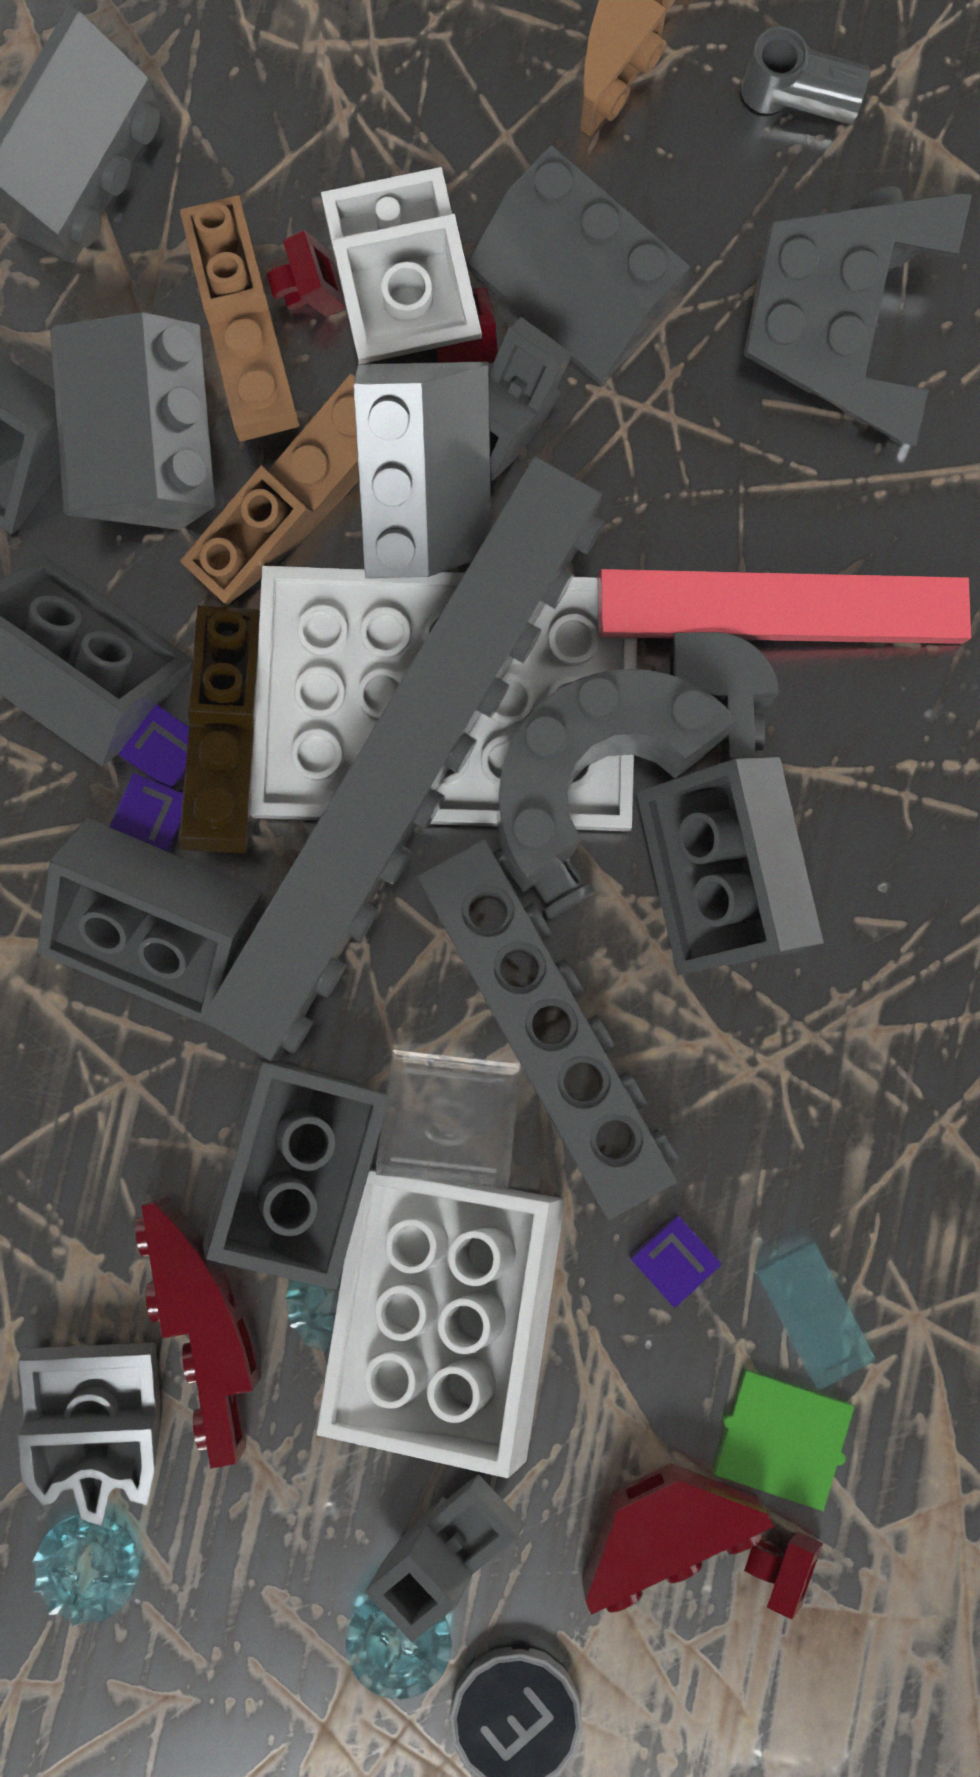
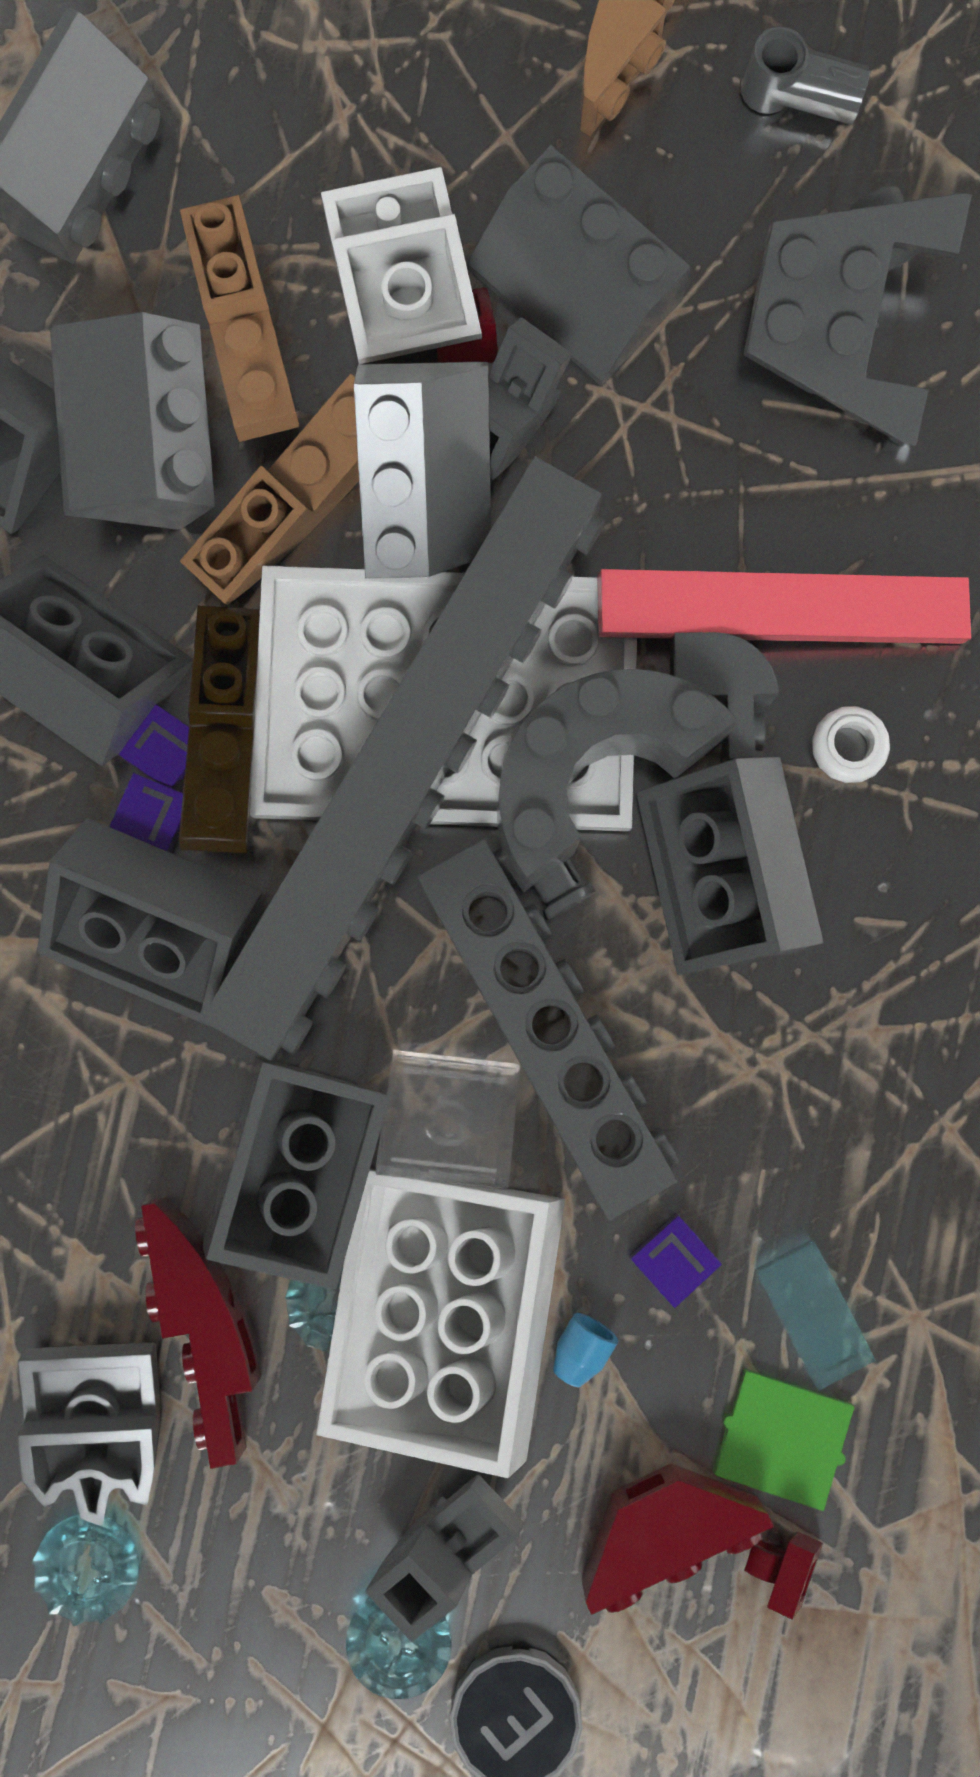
dark red tile [266,230,346,317] -> none
none -> dark azure hose [553,1313,619,1387]
none -> white piece [812,706,890,783]

